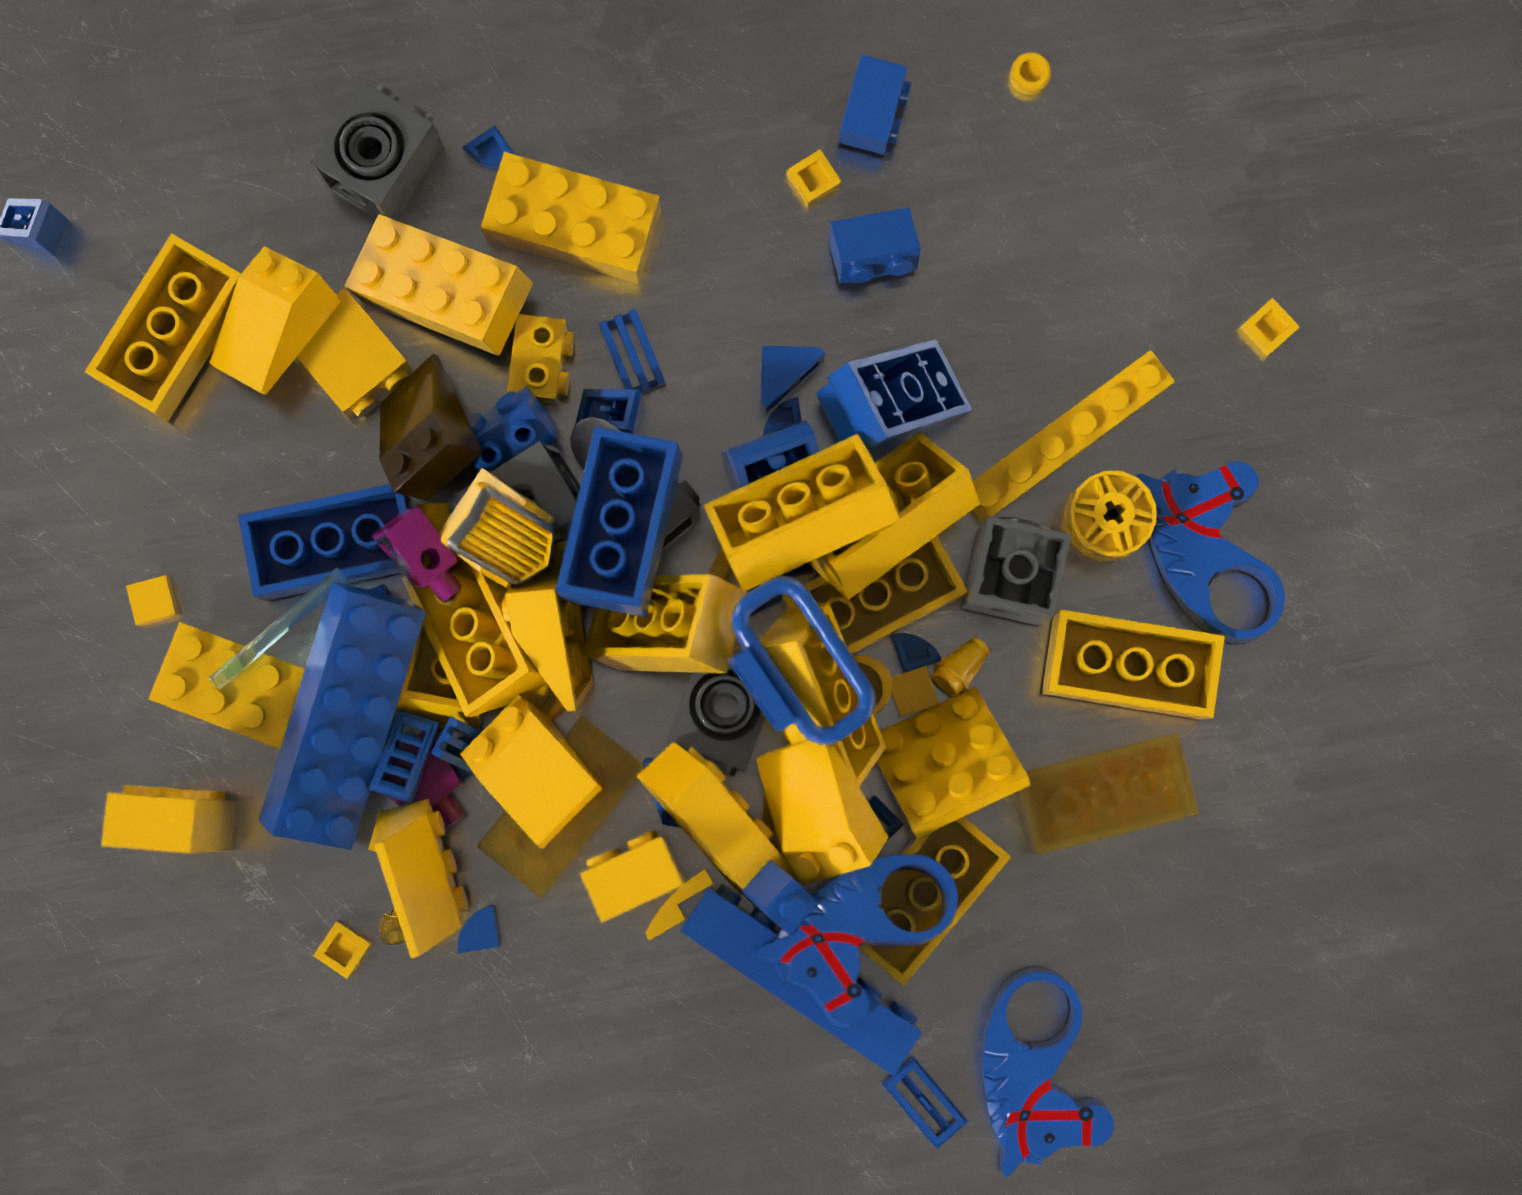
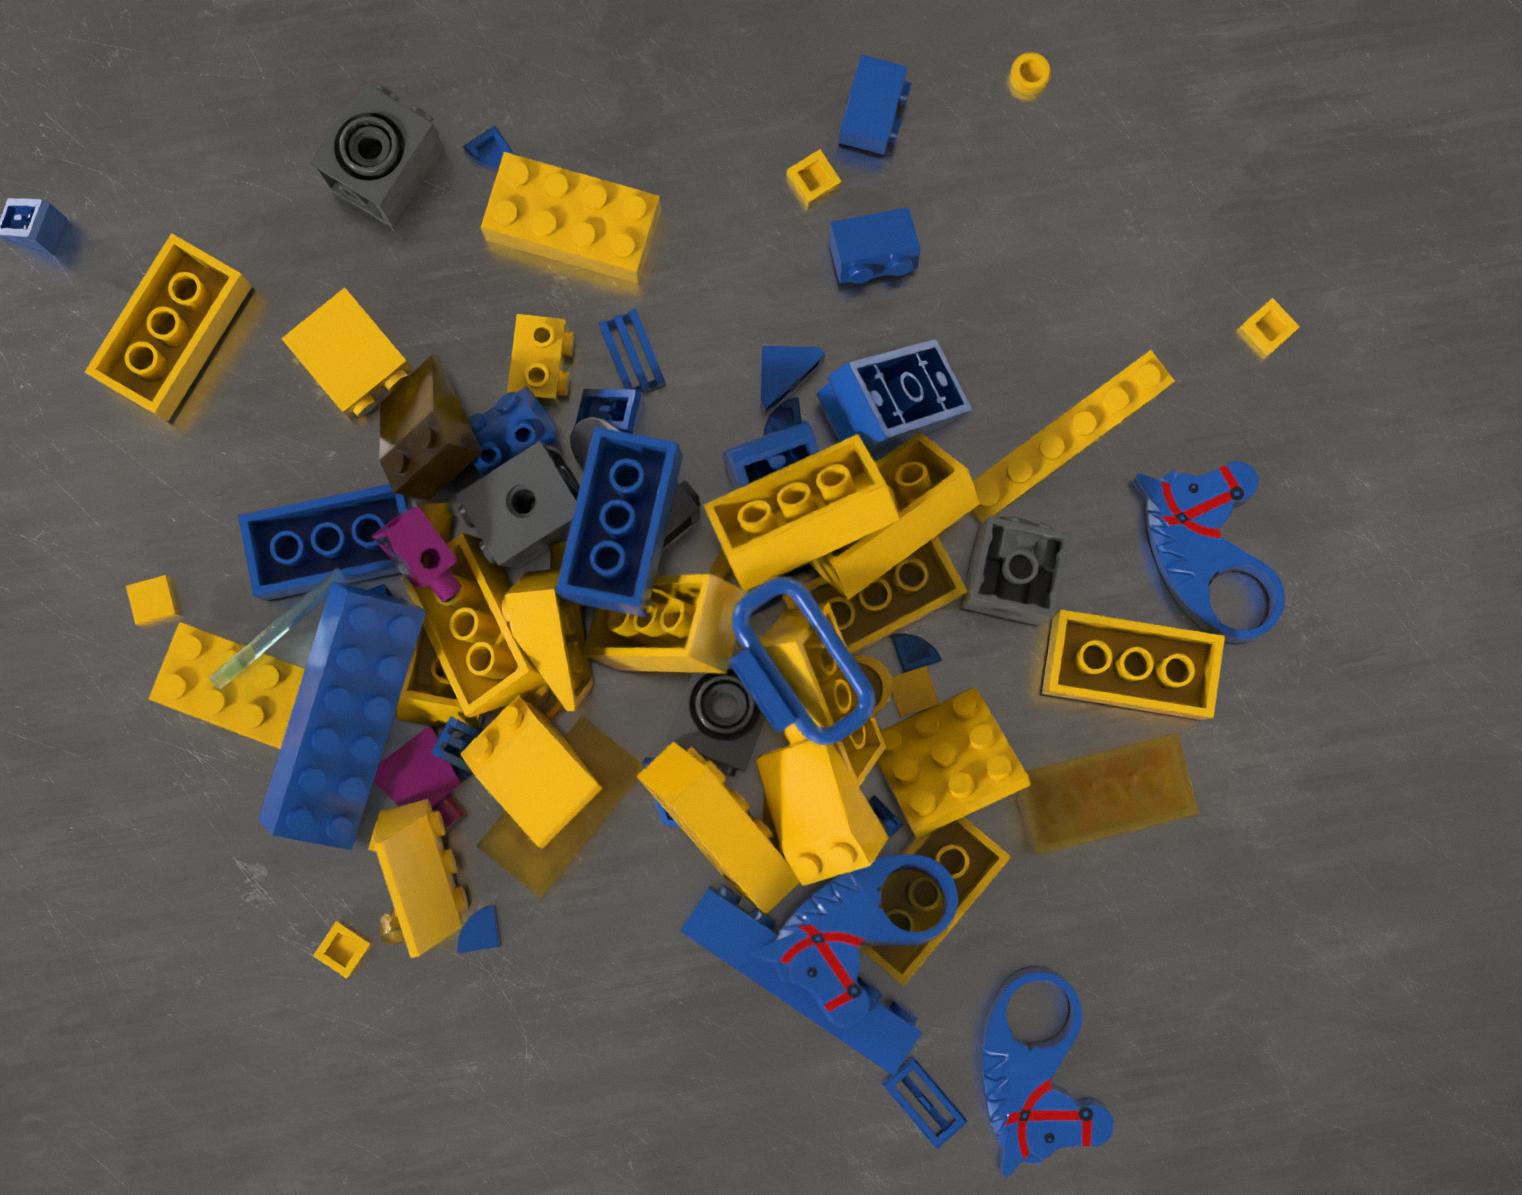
yellow brick [101,785,238,853] -> none
yellow slope [209,246,341,395] -> none
yellow brick [344,214,533,356] -> none
blue slope [369,710,440,803] -> none
yellow piece [438,468,556,589] -> none
yellow brick [580,831,687,922] -> none
yellow slope [645,868,714,941] -> none
blue brick [741,860,818,935] -> none
yellow cone [931,636,990,697] -> none
yellow wheel [1060,471,1156,564] -> none

